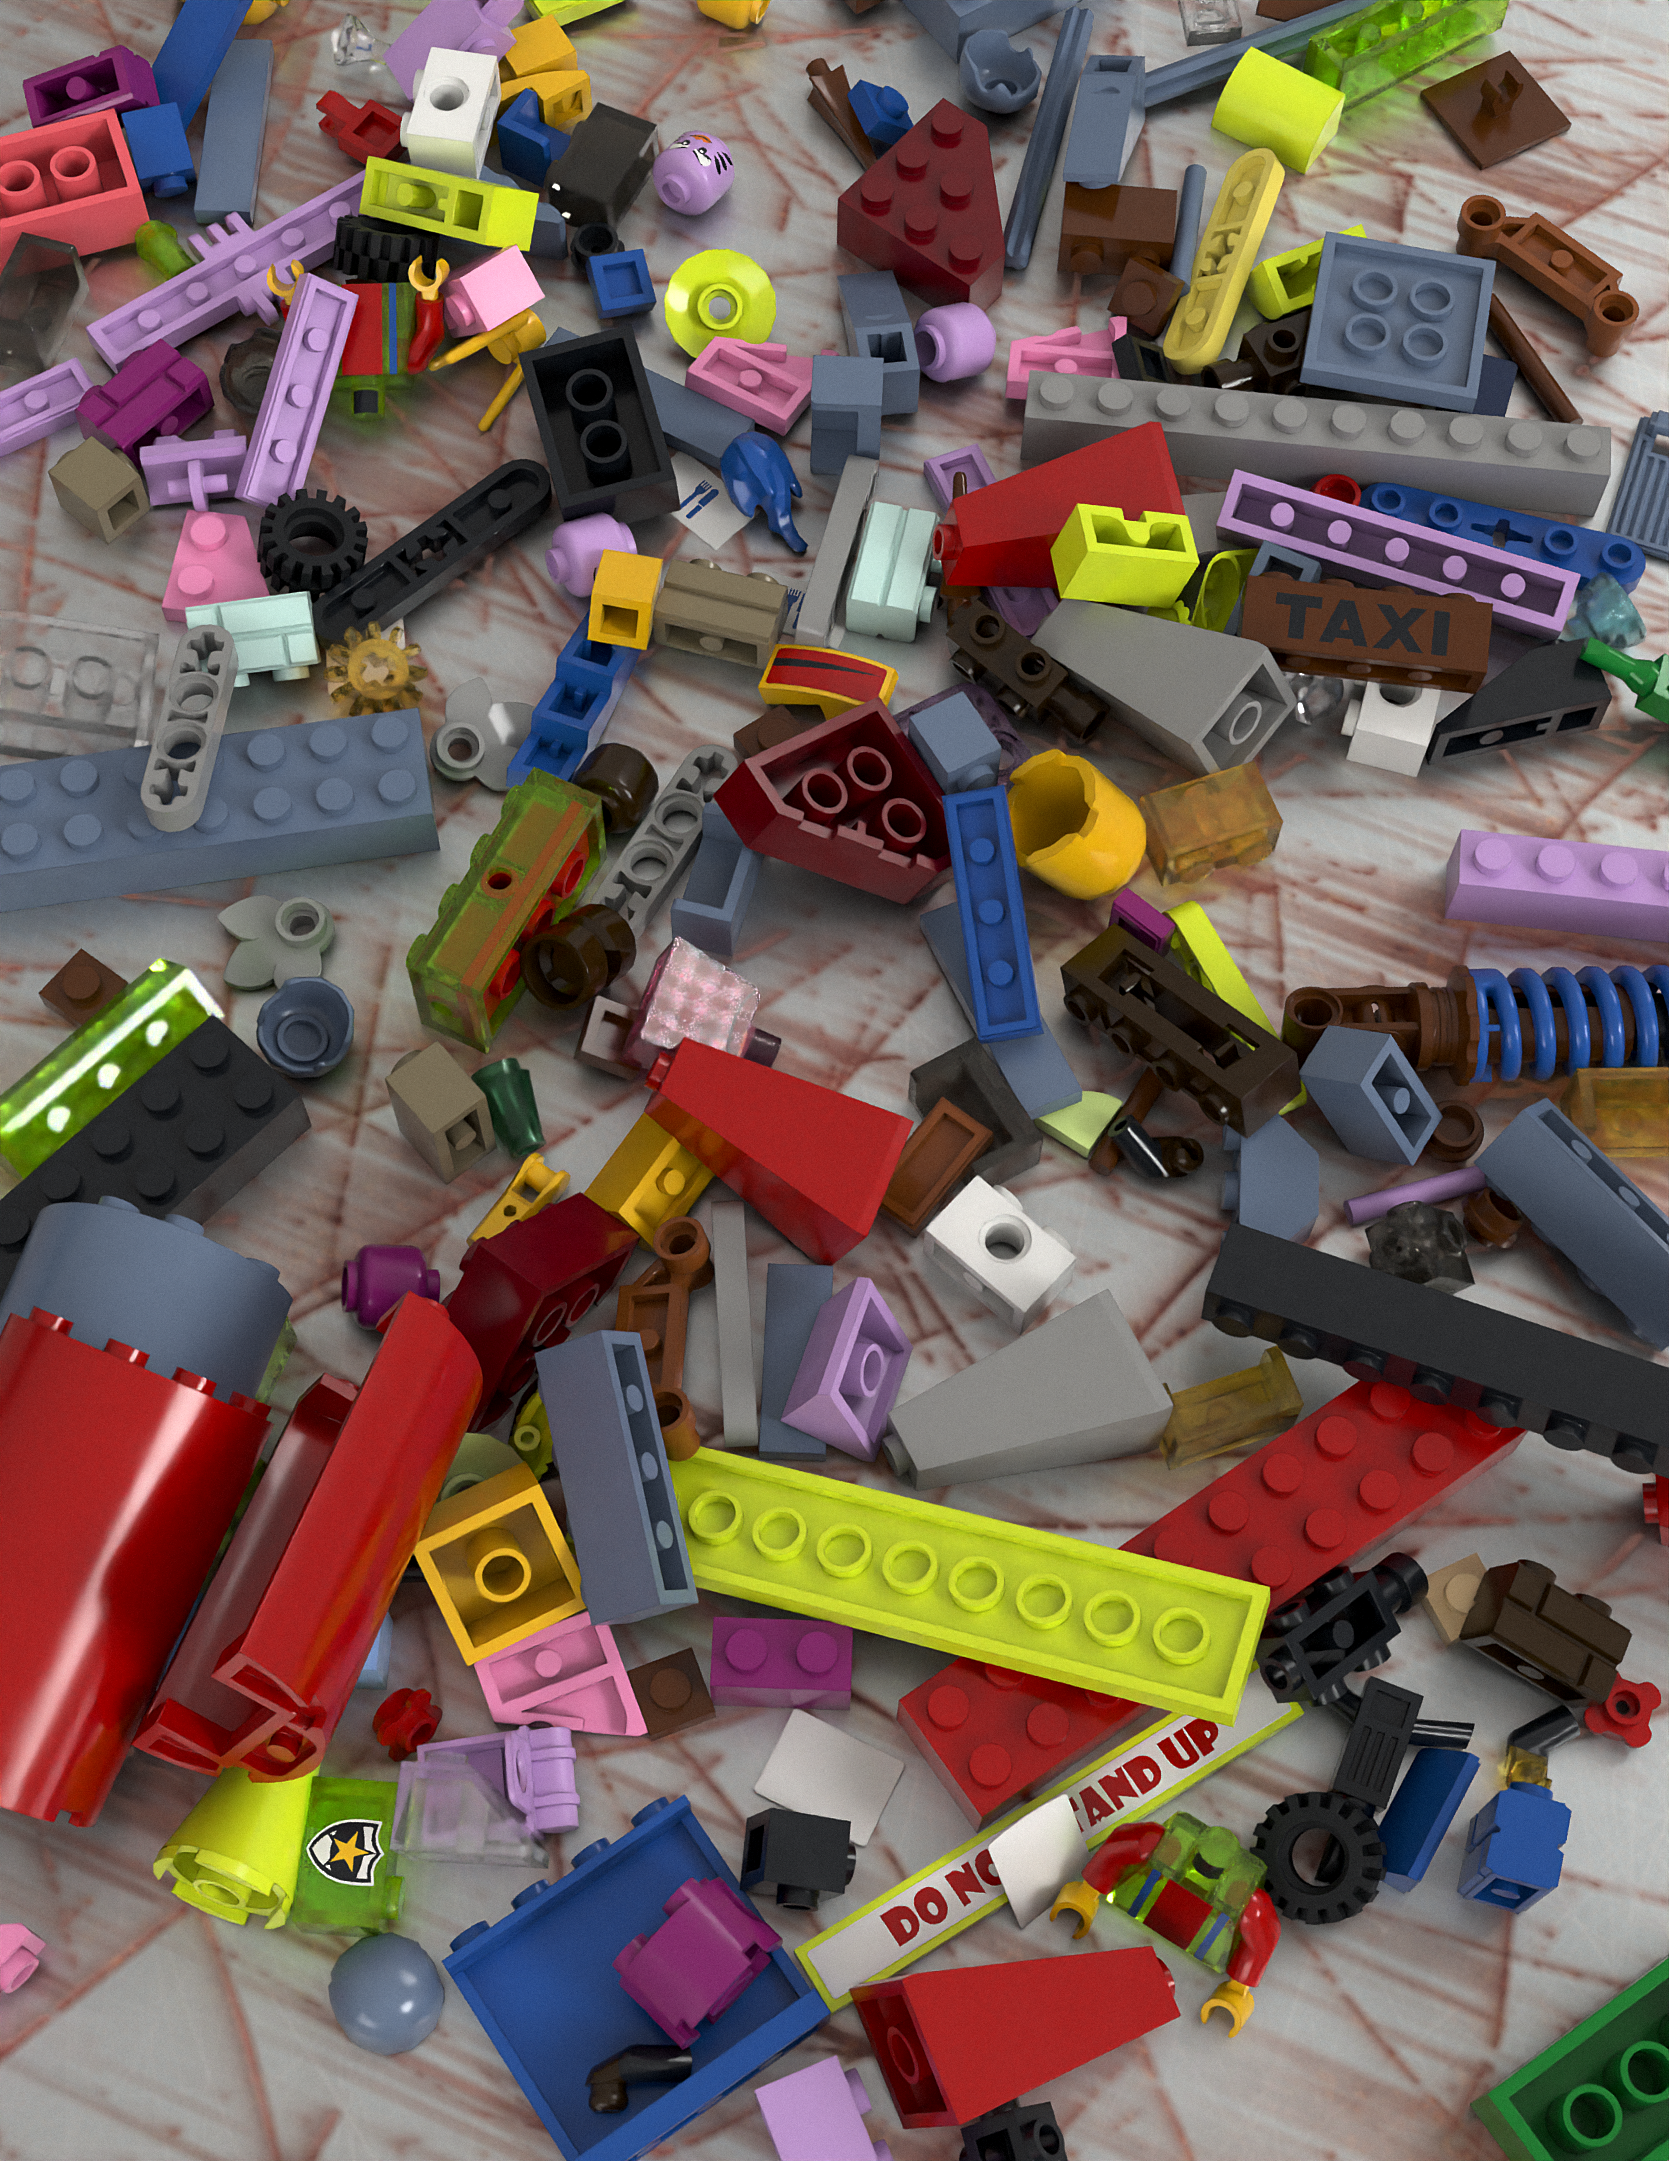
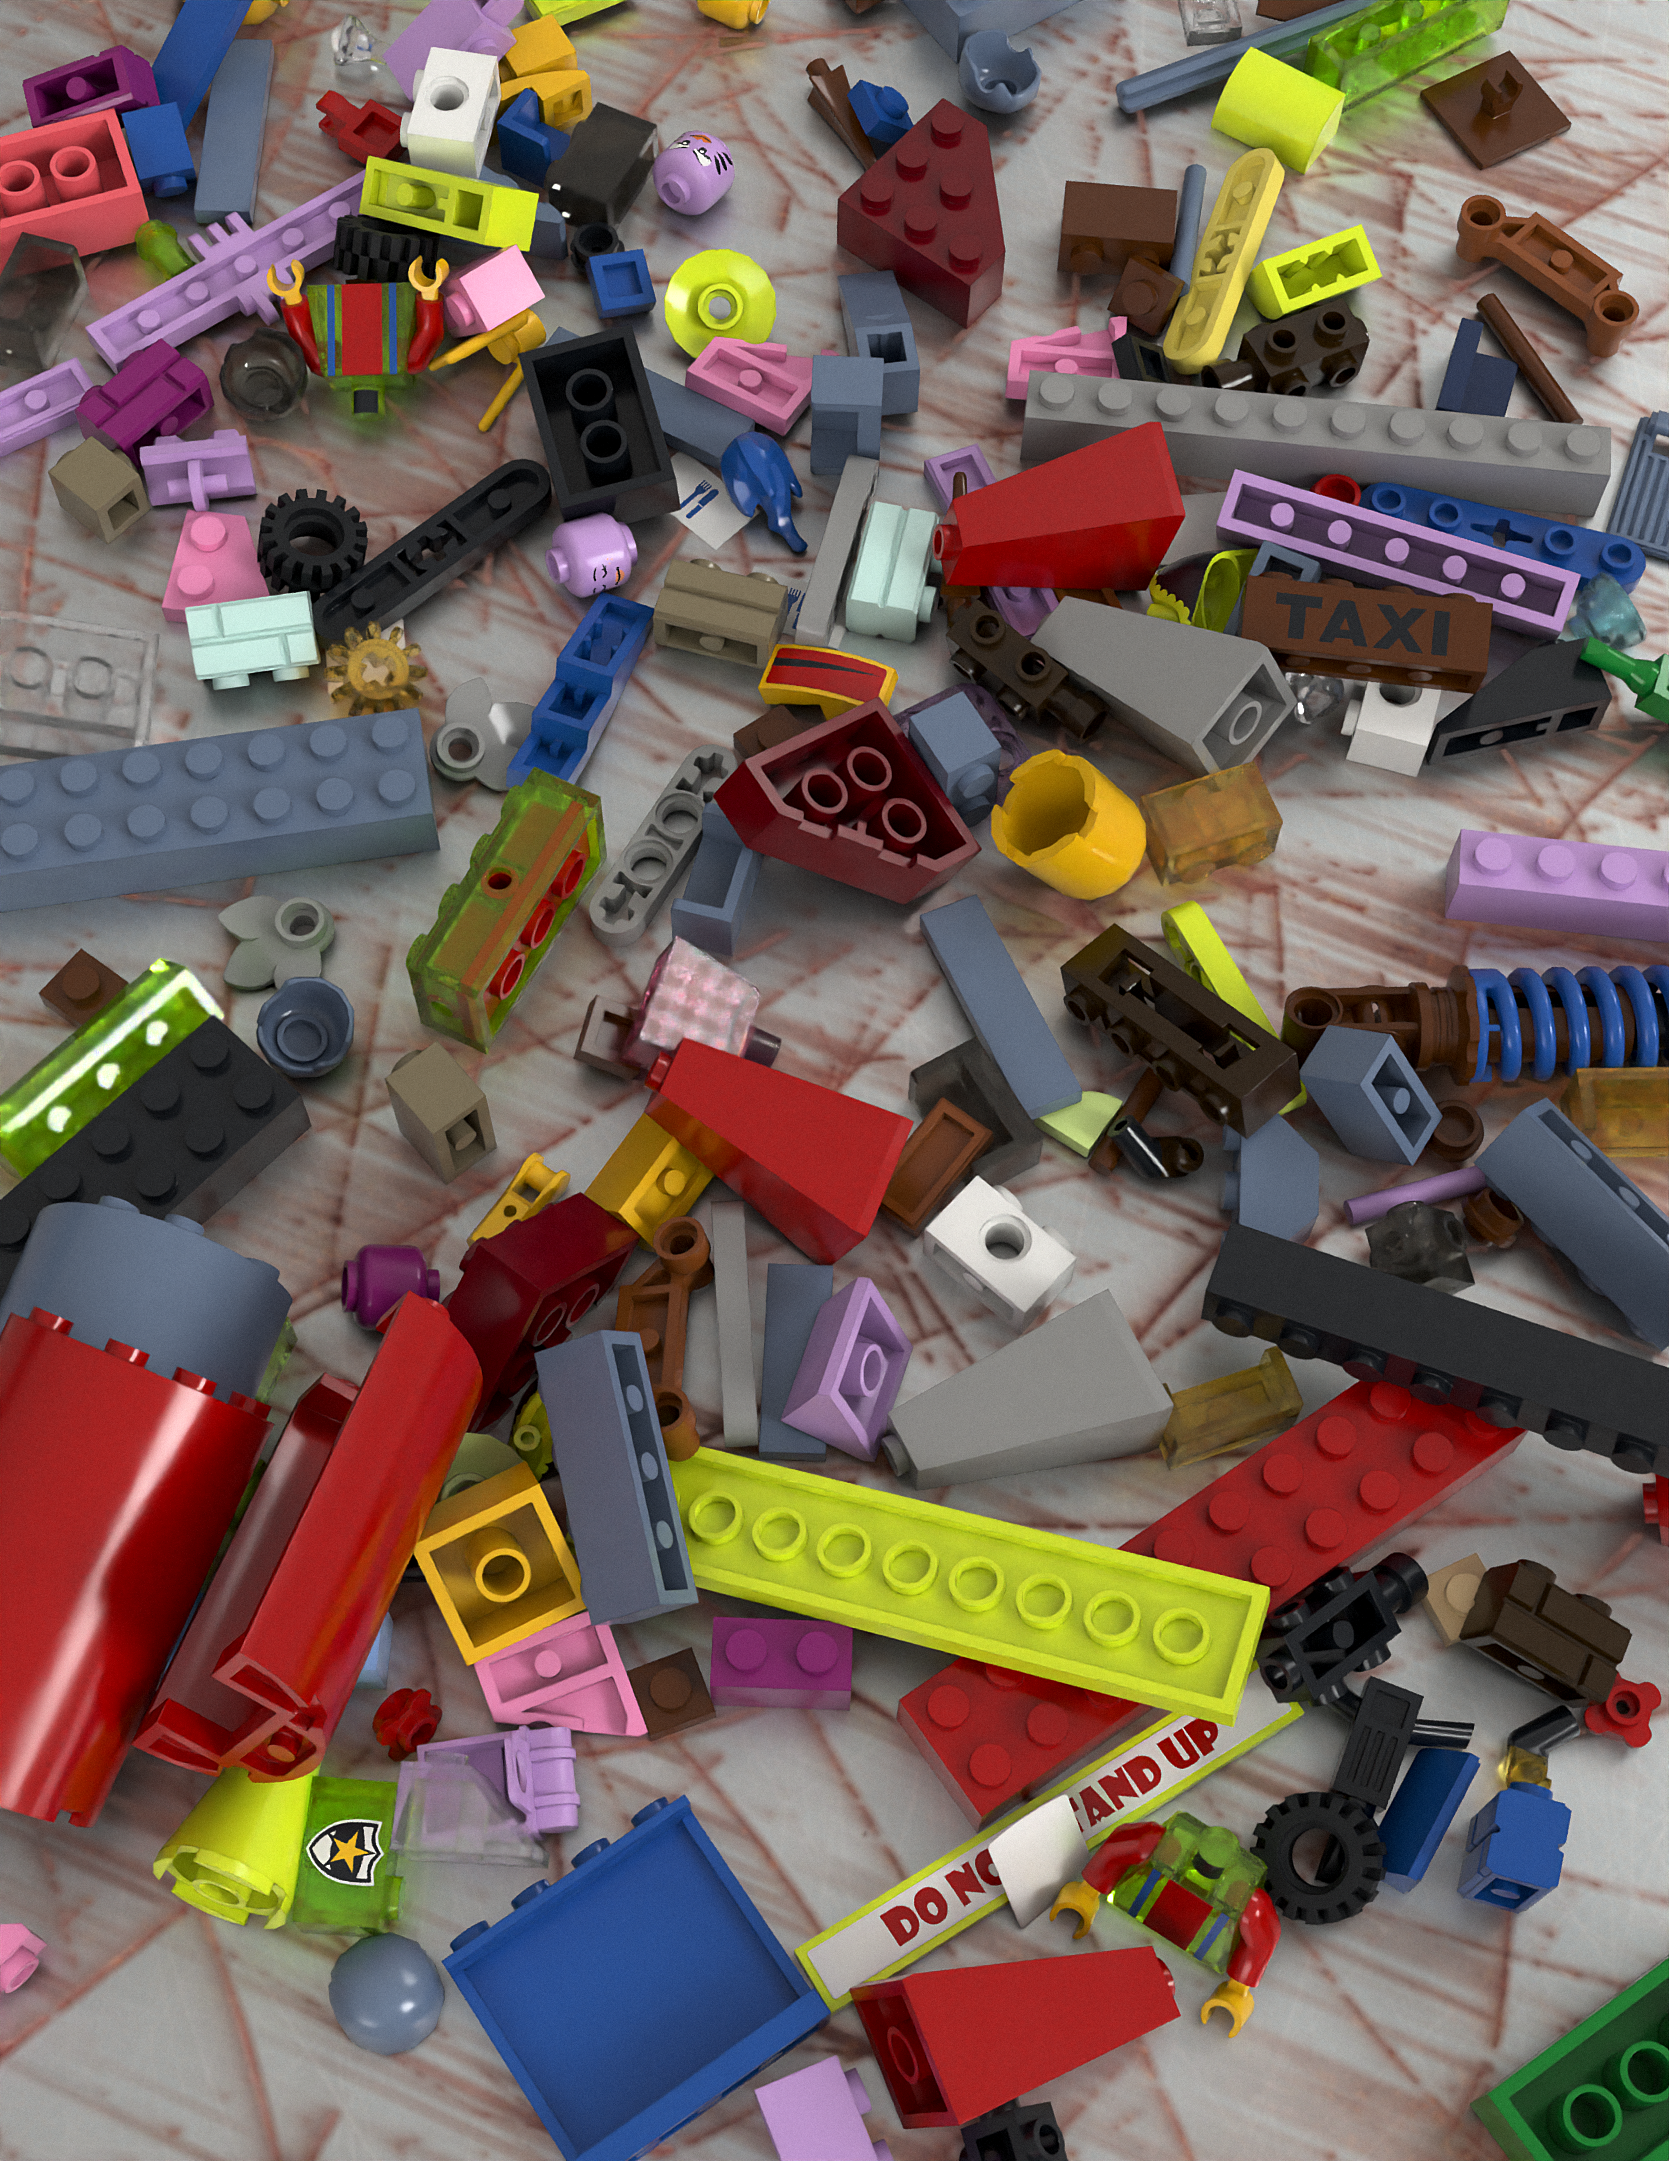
light grey beam [141,624,238,832] -> none
lavender tile [234,273,359,510] -> none
clear green cone [471,1058,546,1158] -> none
dark brown wheel [519,904,637,1011] -> none
dark brown head [568,743,659,834] -> none
arm [585,2044,692,2114] -> none
yellow brick [587,549,663,650] -> none
magenta brick [612,1876,783,2050] -> none
black brick [739,1808,856,1912] -> none
white sticker [754,1709,905,1846] -> none
lavender head [913,302,996,383] -> none
blue tile [942,785,1044,1045] -> none
sand blue axle [1003,6,1094,270] -> none
neon yellow brick [1050,503,1200,609] -> none
sand blue slope [1063,55,1145,189] -> none
magenta tile [1108,888,1176,958] -> none
sand blue plate [1299,231,1496,413] -> none

